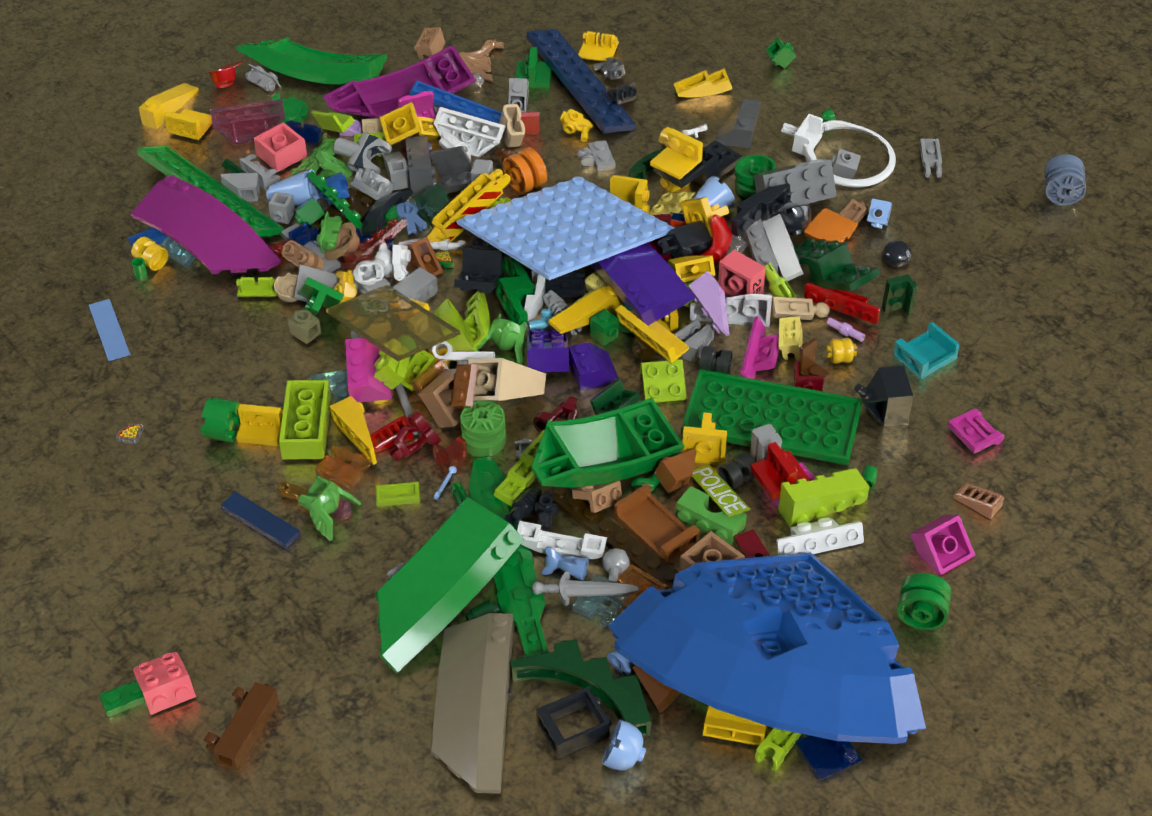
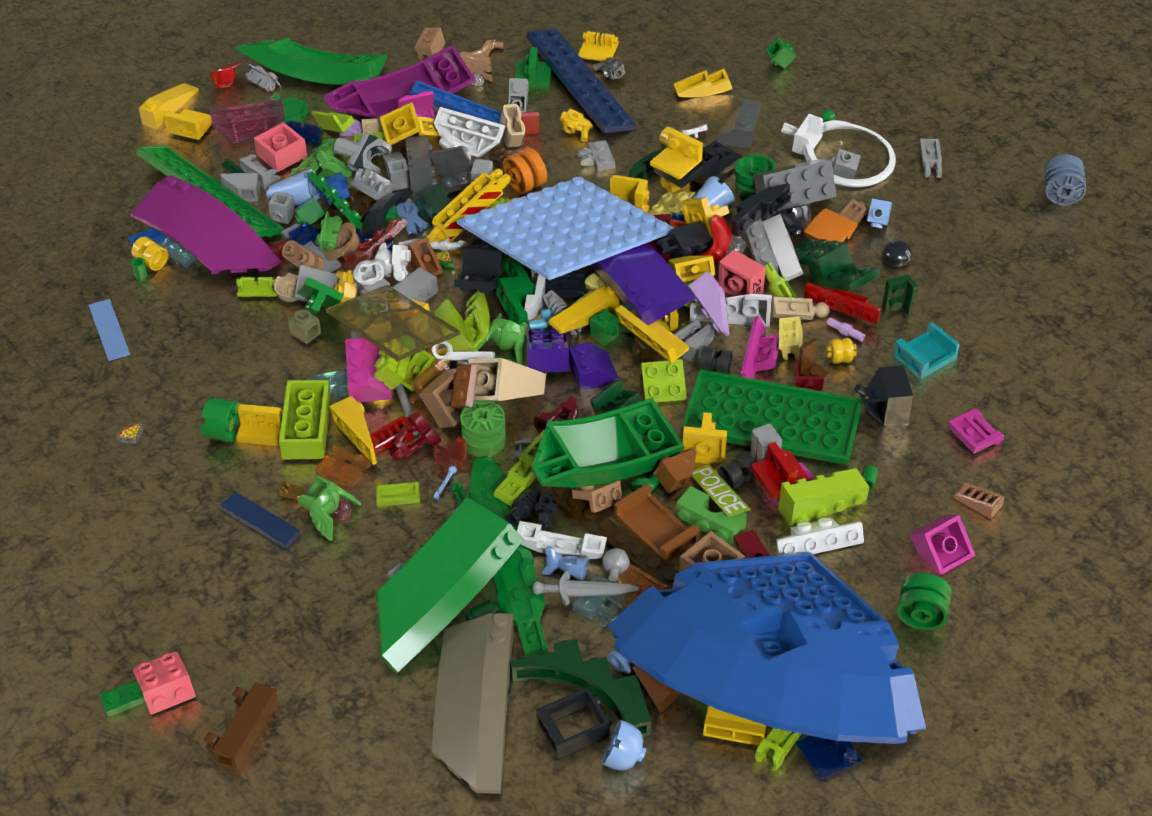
black hinge [607,82,637,105] -> none

